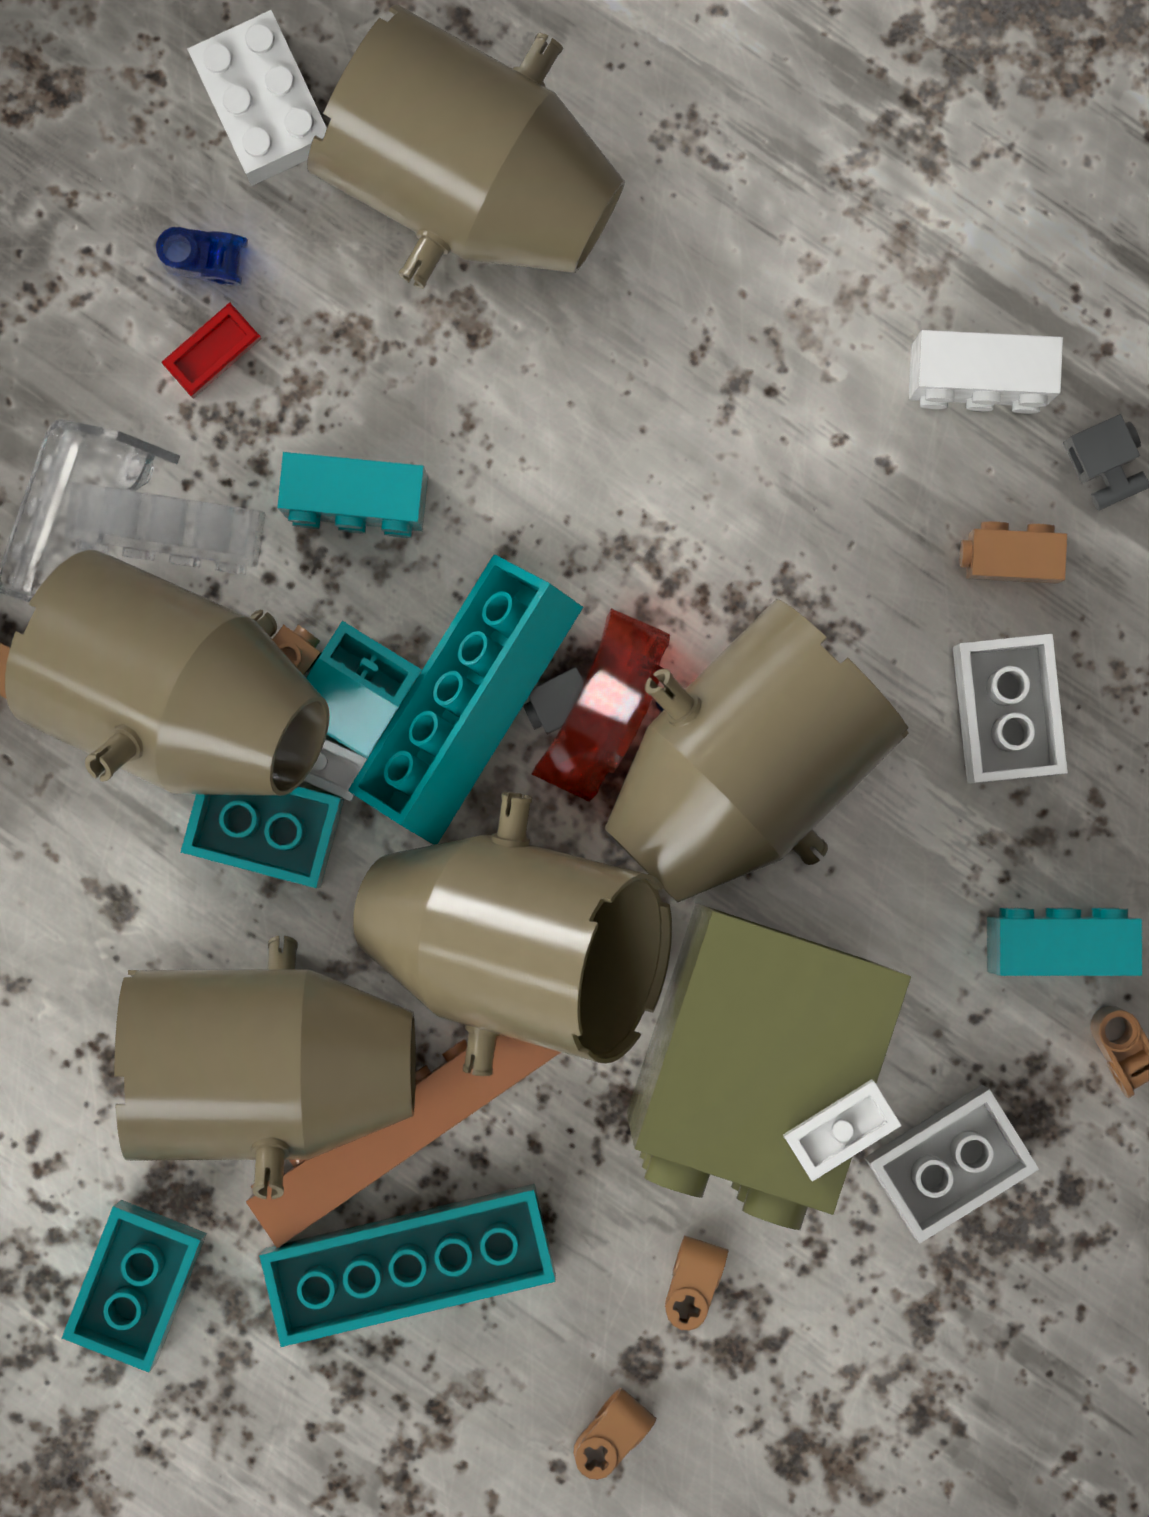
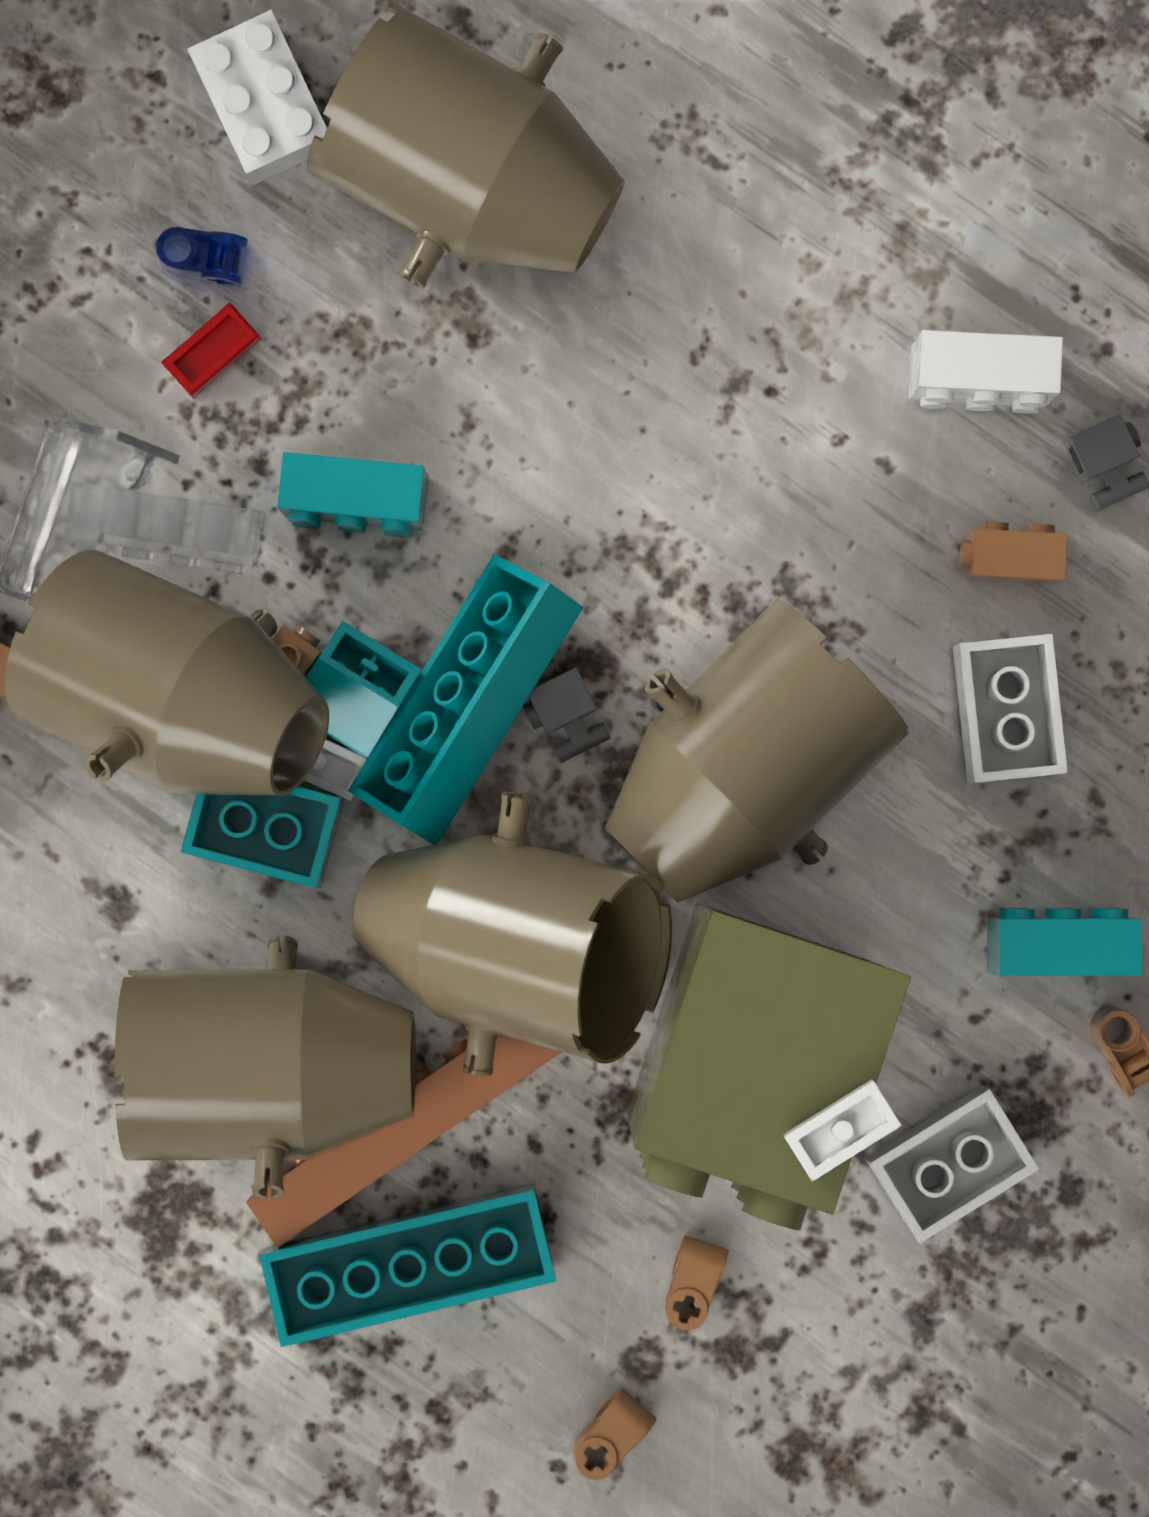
teal brick [61,1200,207,1373] -> none
clear red windscreen [531,608,670,802] -> none

